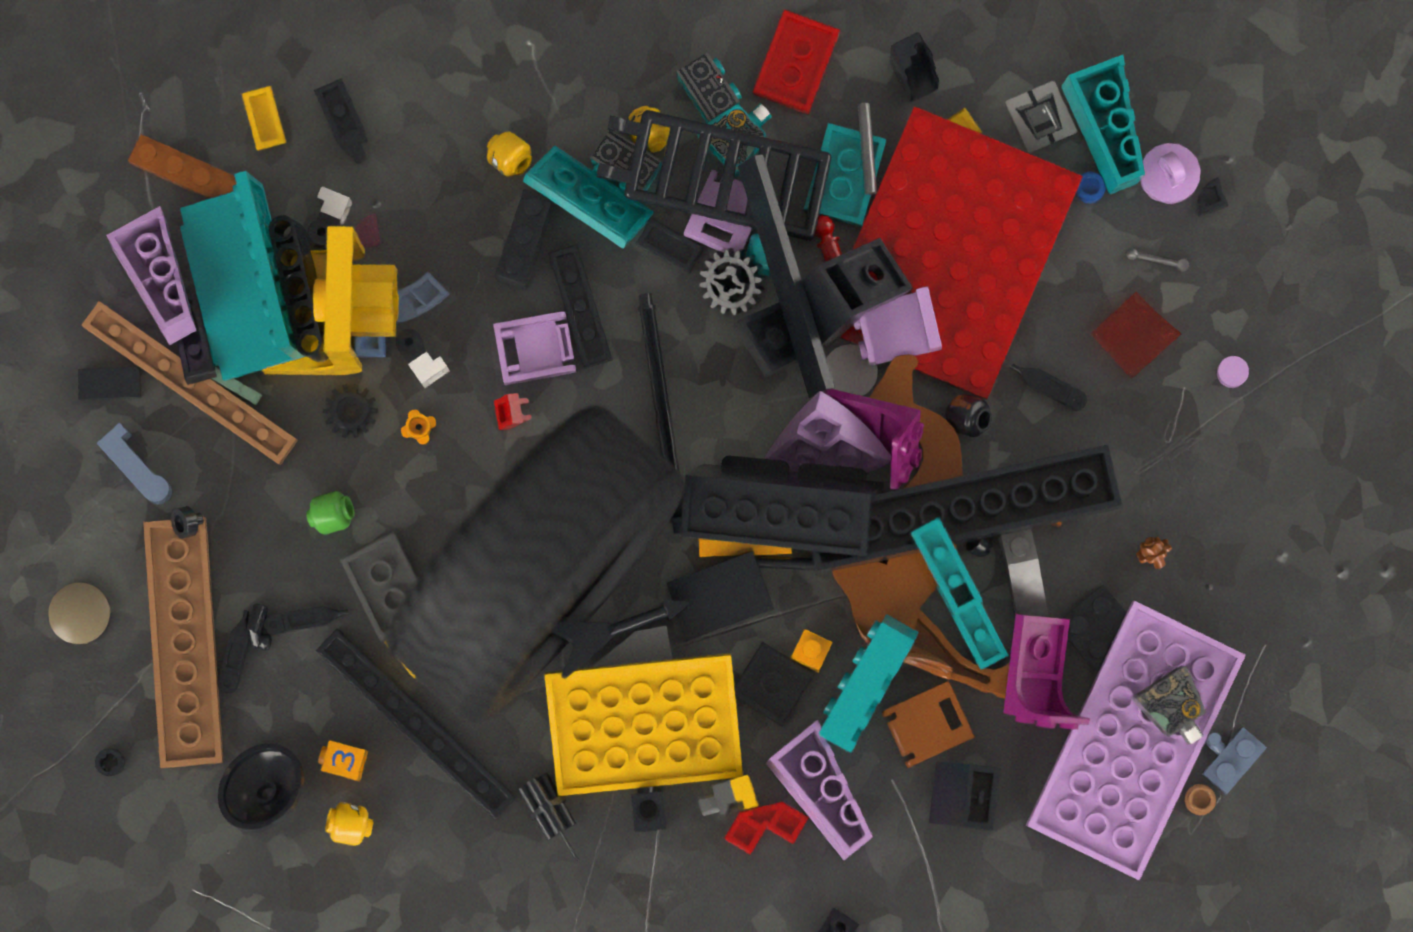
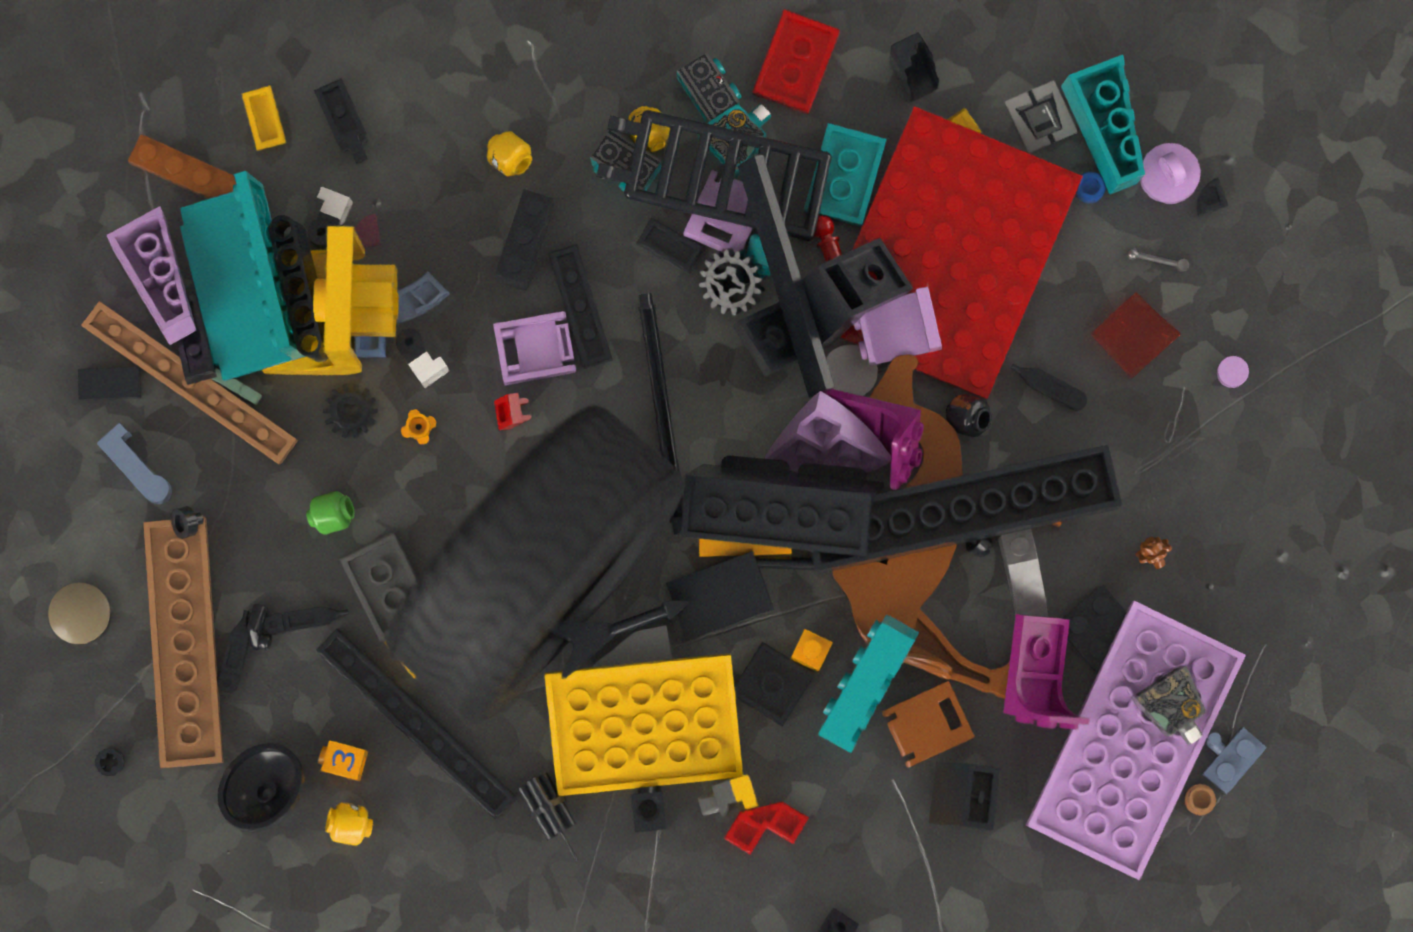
teal tile [523,145,654,248] -> none
lavender wedge [766,720,873,860] -> none
flat silver bar [858,103,877,195] -> none
teal bracket [910,518,1008,670] -> none

